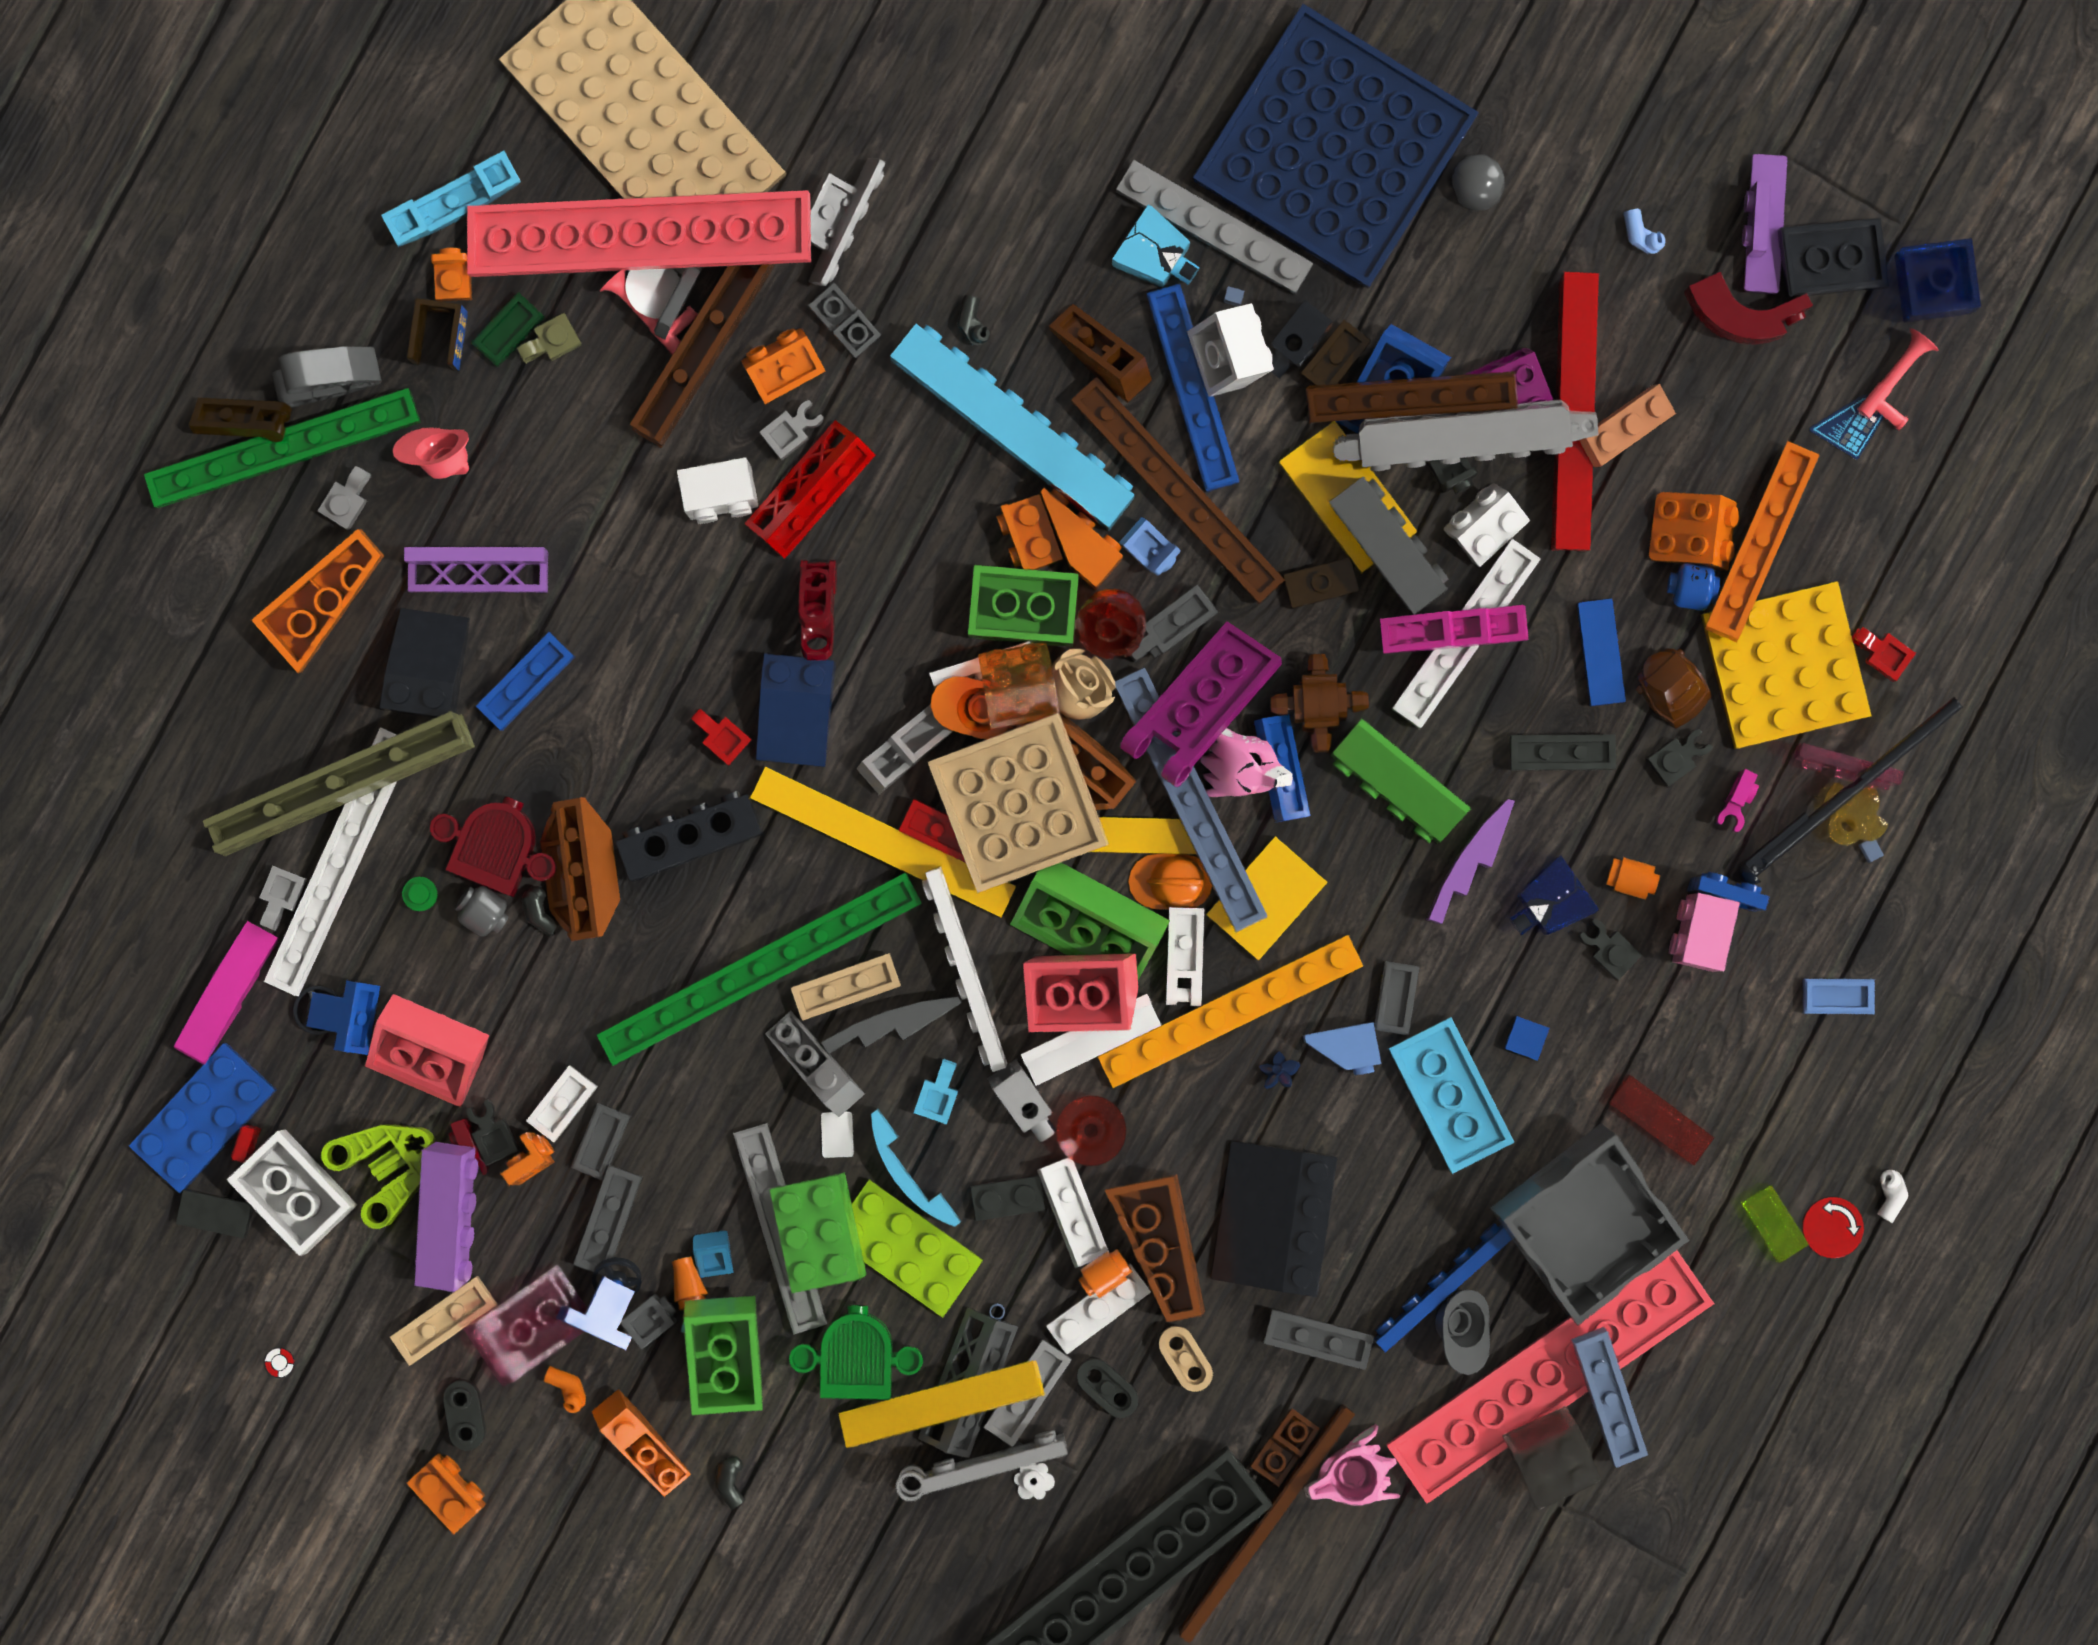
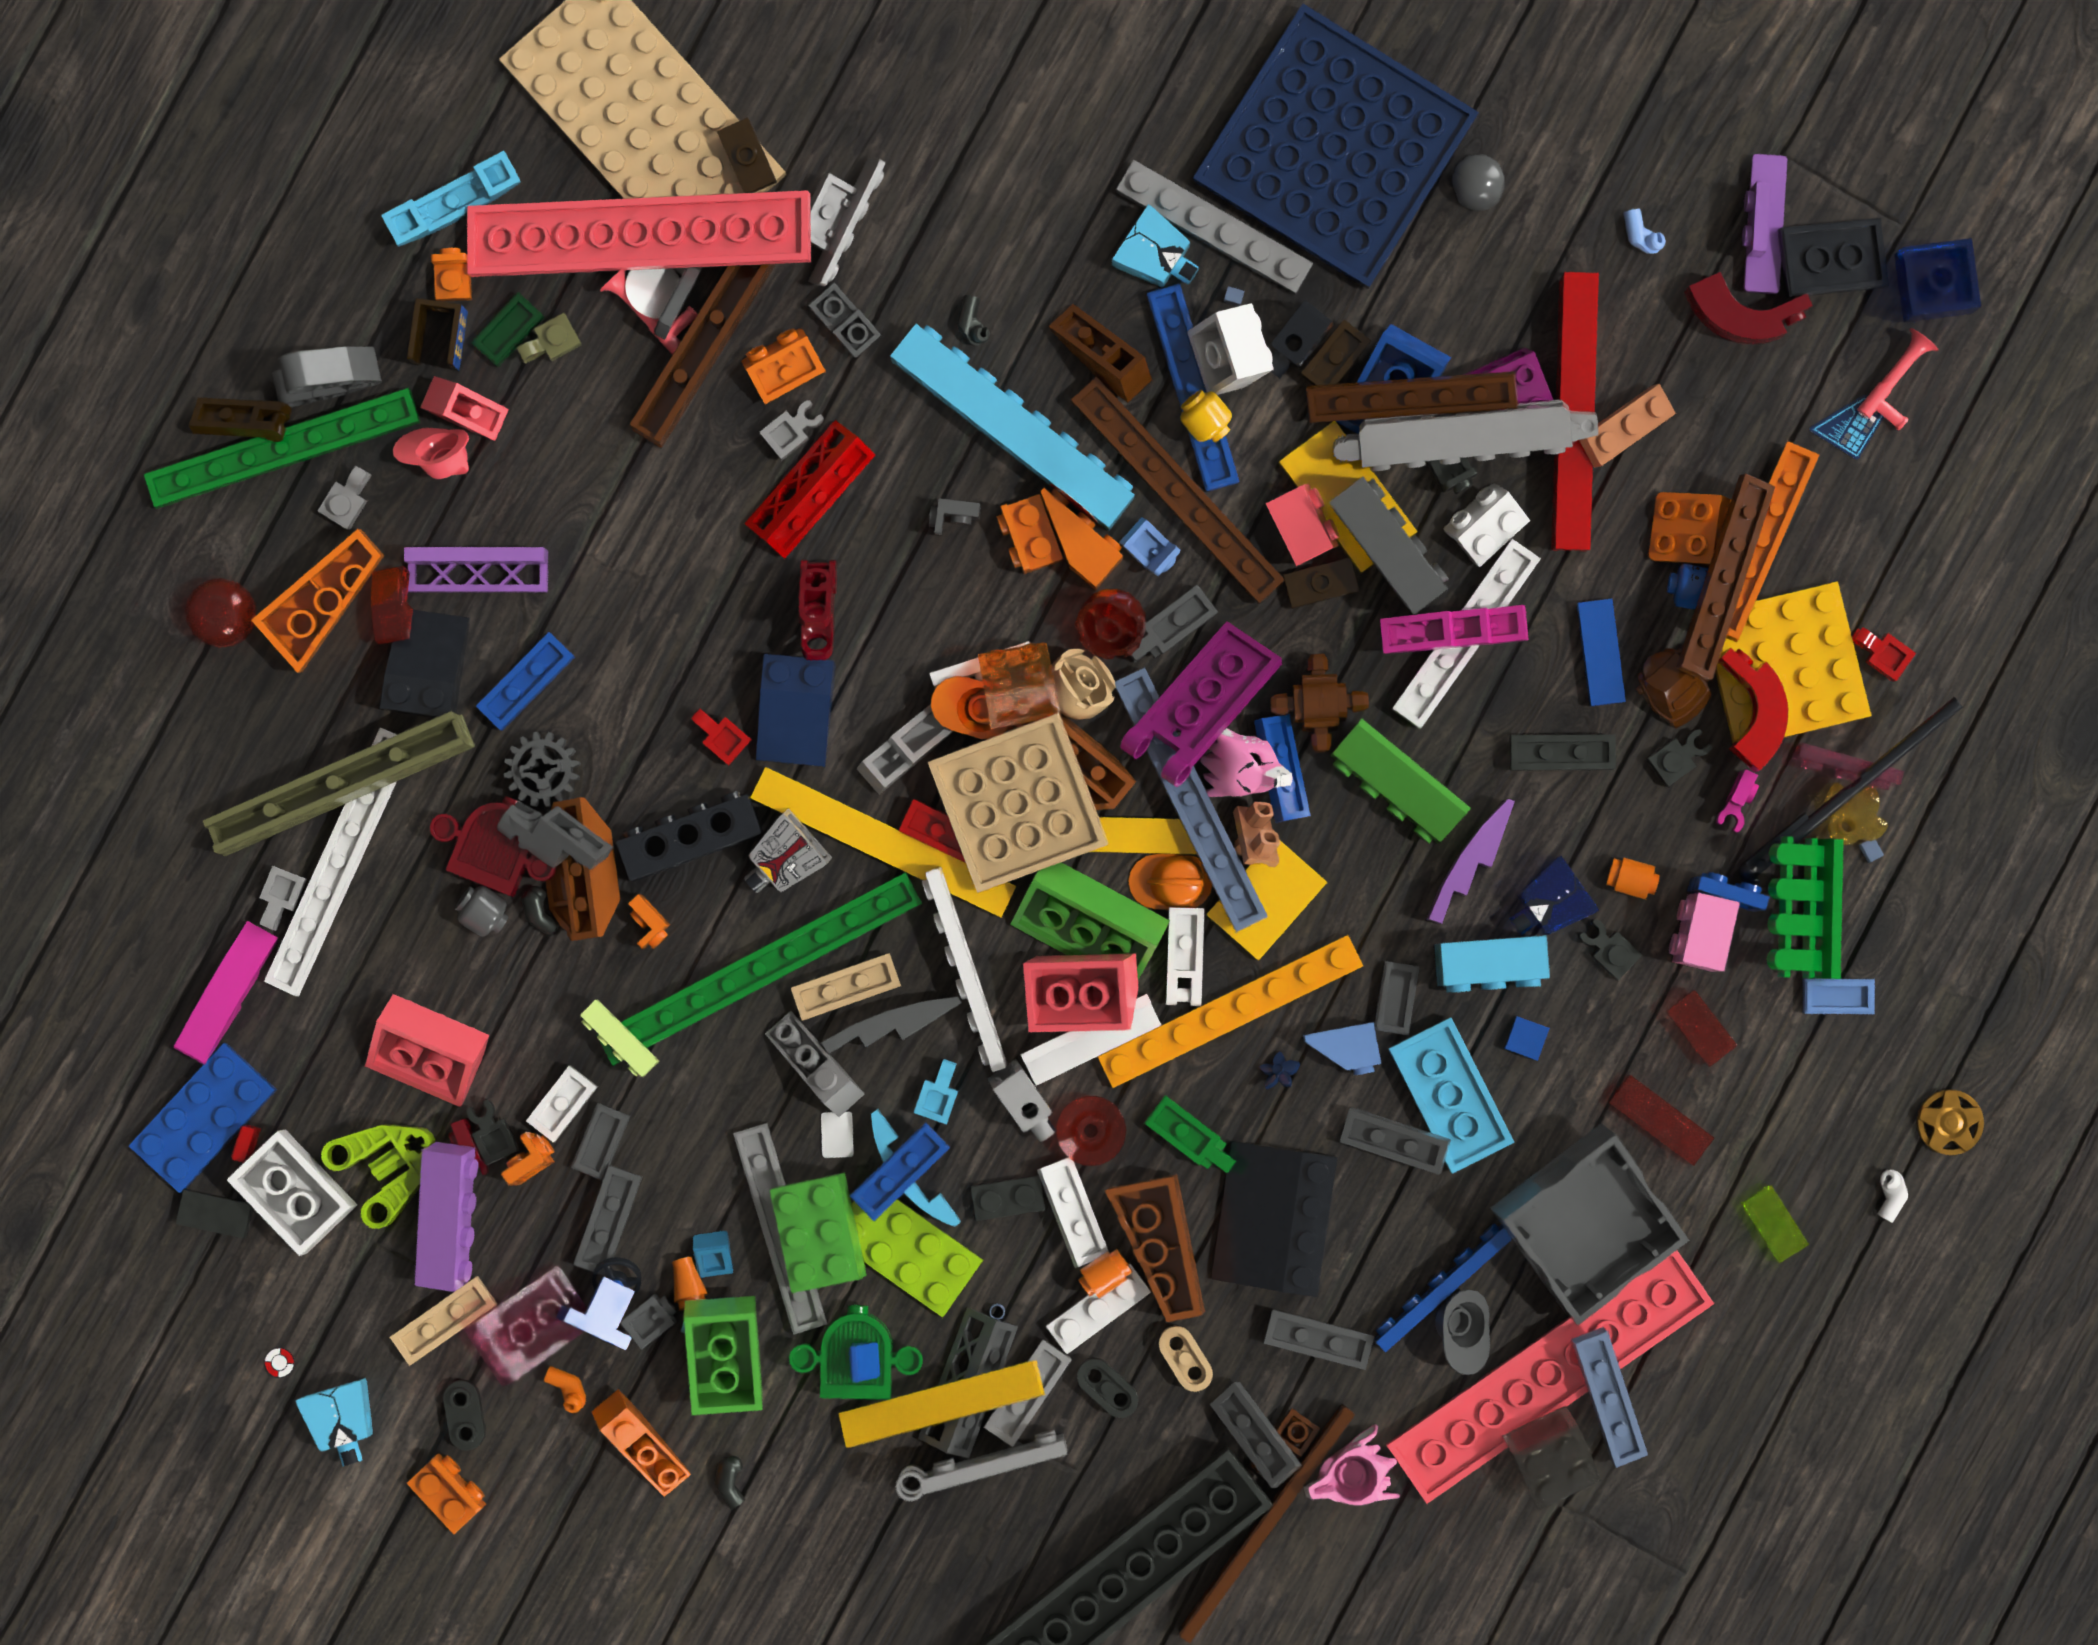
blue piece [293,981,380,1055] -> none
green plate [402,877,438,911] -> none
white brick [677,458,759,524] -> none
bright green brick [968,565,1079,647] -> none
white plant [1014,1463,1055,1500] -> none
red sticker [1803,1197,1864,1258] -> none
none -> clear red cylinder [185,578,257,647]
none -> medium azure torso [296,1378,373,1466]
none -> clear red slope [371,566,413,644]
none -> coral slope [420,376,509,441]
none -> dark grey plate [497,800,613,870]
none -> dark grey gear [504,732,581,807]
none -> yellowish green piece [580,1000,659,1077]
none -> orange bracket [628,894,670,949]
none -> dark brown plate [717,117,777,193]
none -> light grey torso [744,808,832,893]
none -> blue slope [849,1342,880,1382]
none -> blue tile [850,1123,950,1221]
none -> dark grey bracket [929,498,981,536]
none -> green hinge [1144,1095,1236,1173]
none -> yellow head [1180,390,1232,443]
none -> dark grey plate [1210,1382,1302,1488]
none -> nougat hips [1233,801,1280,867]
none -> coral brick [1266,483,1340,566]
none -> dark grey plate [1340,1107,1451,1175]
none -> medium azure brick [1434,936,1550,993]
none -> clear red plate [1665,990,1738,1067]
none -> reddish brown plate [1676,473,1775,681]
none -> red arch [1718,648,1788,772]
none -> green fence [1767,836,1844,979]
none -> pearl gold wheel [1917,1090,1984,1155]

